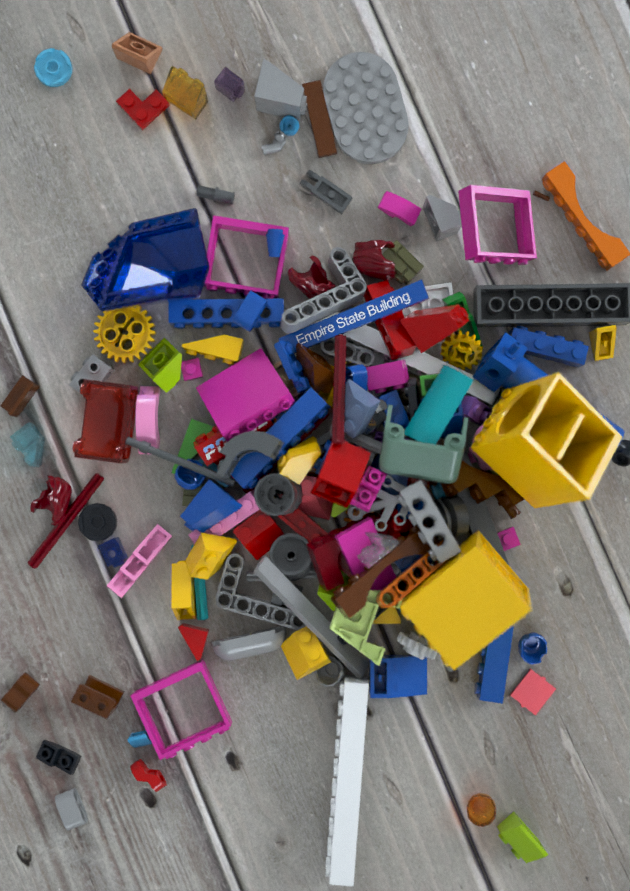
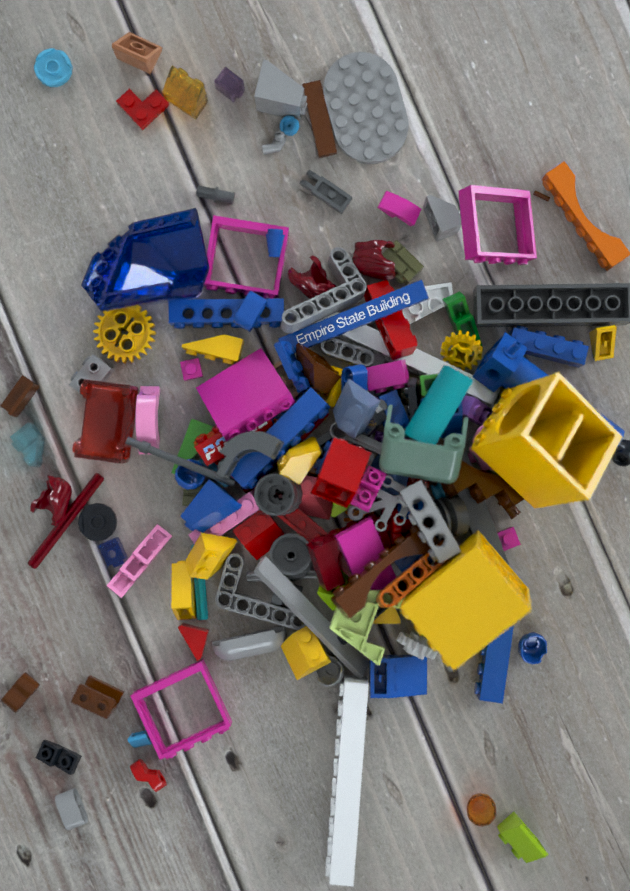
lime slope [138,338,182,393] -> none
dark red axle [332,334,346,445] -> none
clear slope [357,532,400,568] -> none
red slope [400,304,469,353] -> none
coral piece [510,668,556,716] -> none

